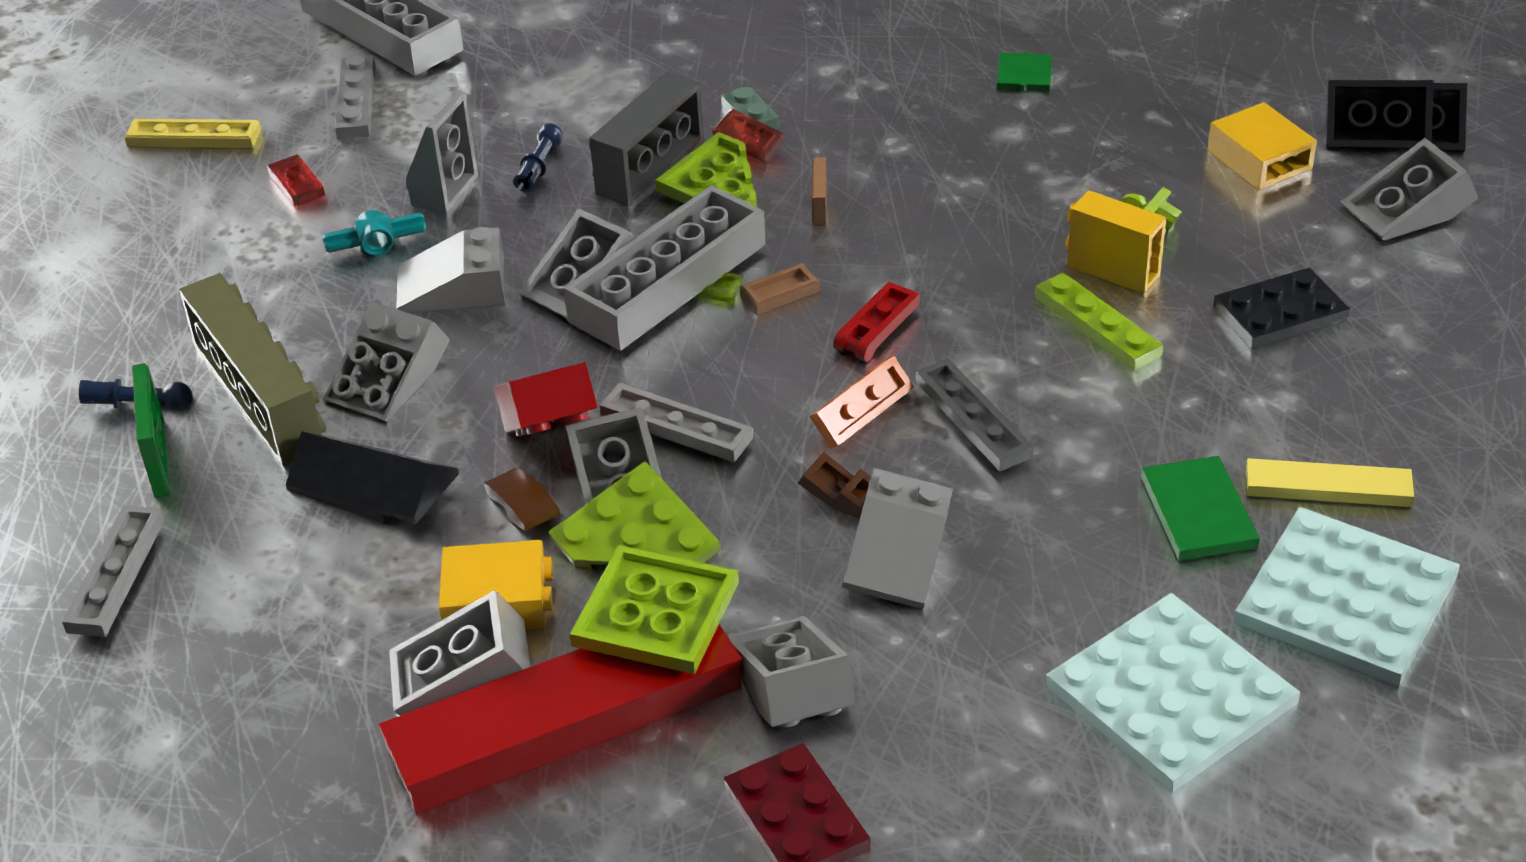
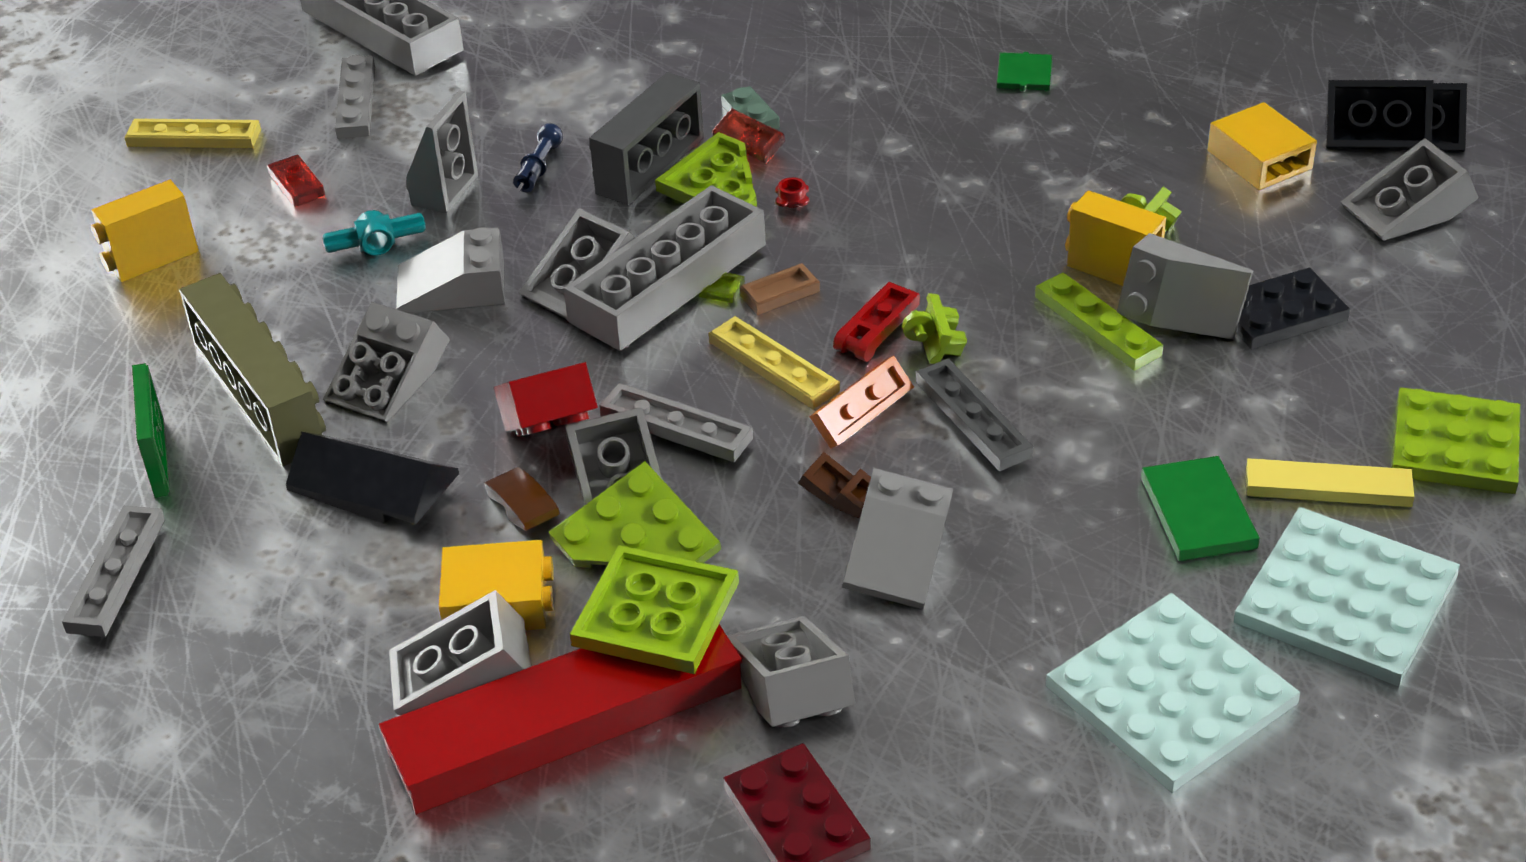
dark blue pin [79,379,193,409] -> none
medium nougat tile [812,157,827,226] -> none
none -> yellow brick [91,179,199,282]
none -> light yellow tile [709,316,840,410]
none -> red plate [775,177,809,208]
none -> lime hips [902,293,967,364]
none -> light grey slope [1117,233,1254,339]
none -> lime plate [1391,387,1520,494]

